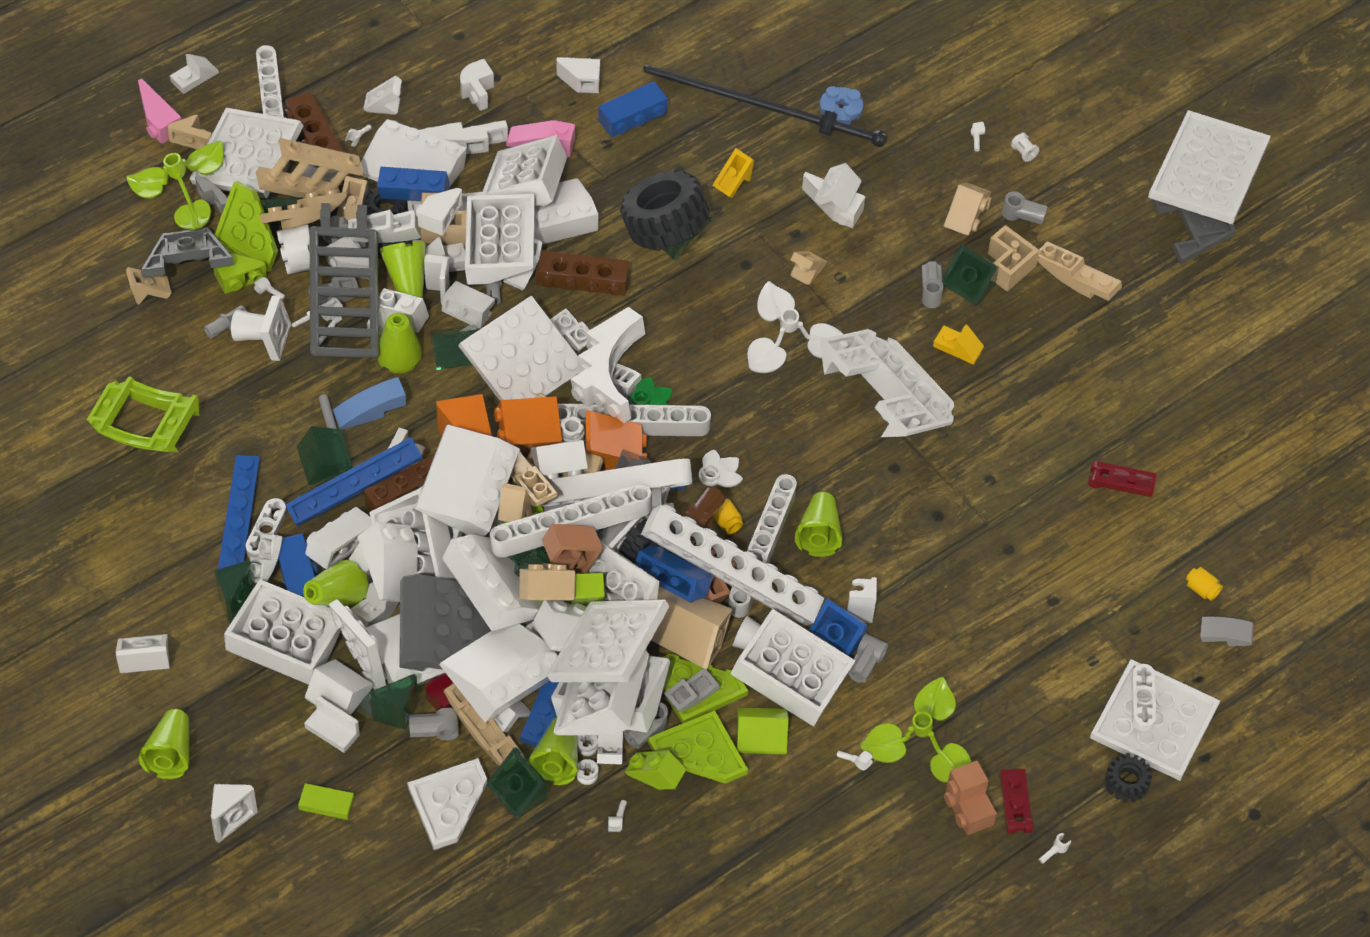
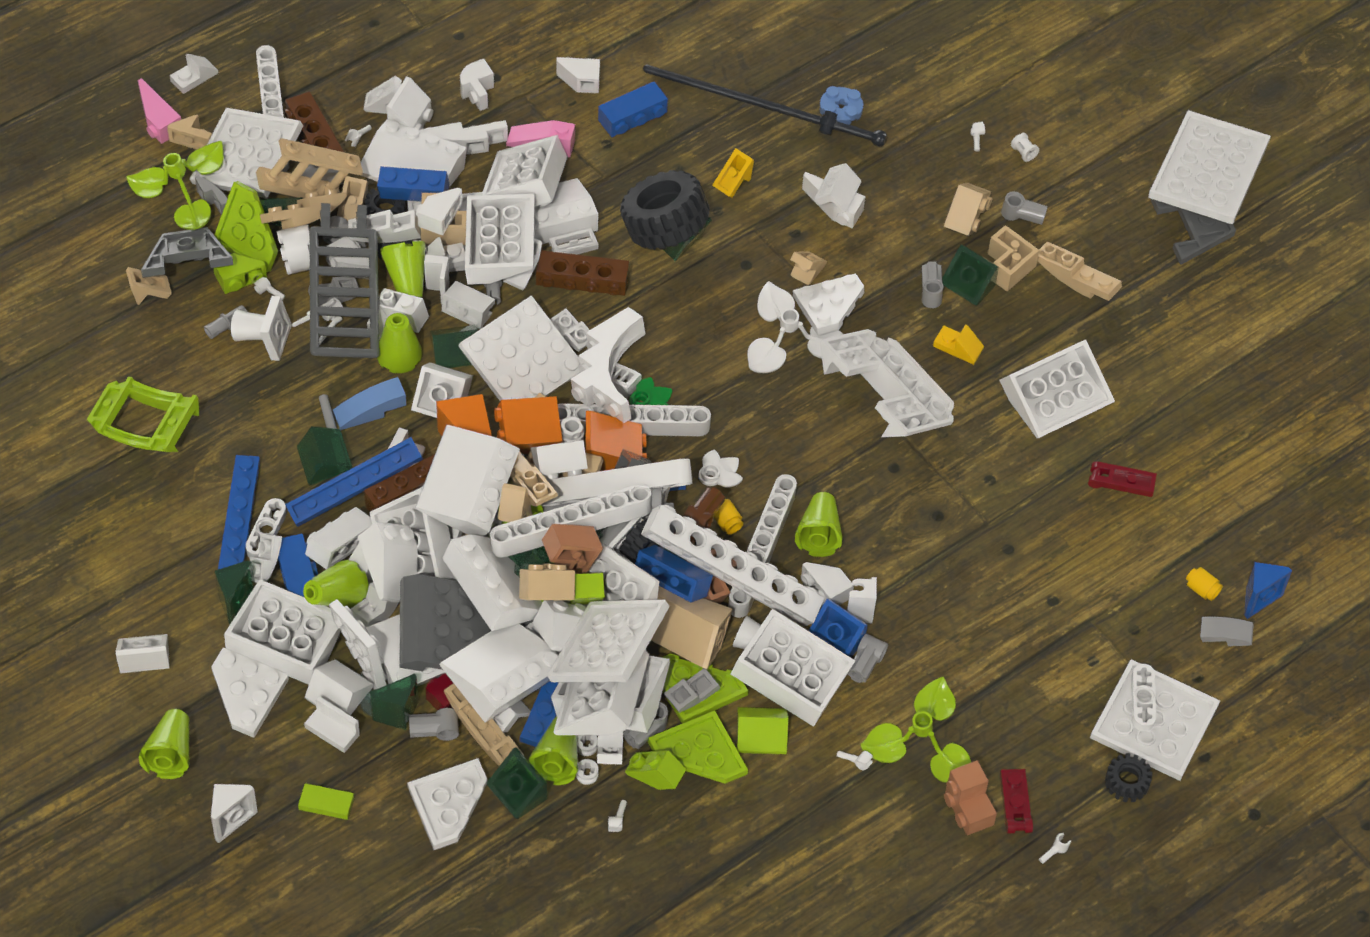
none -> white plate [211,648,289,738]
none -> white slope [387,77,433,130]
none -> white slope [411,363,473,418]
none -> white tile [549,228,598,255]
none -> white plate [793,274,864,335]
none -> white slope [801,562,854,605]
none -> white slope [1000,339,1115,439]
none -> blue slope [1244,562,1292,619]

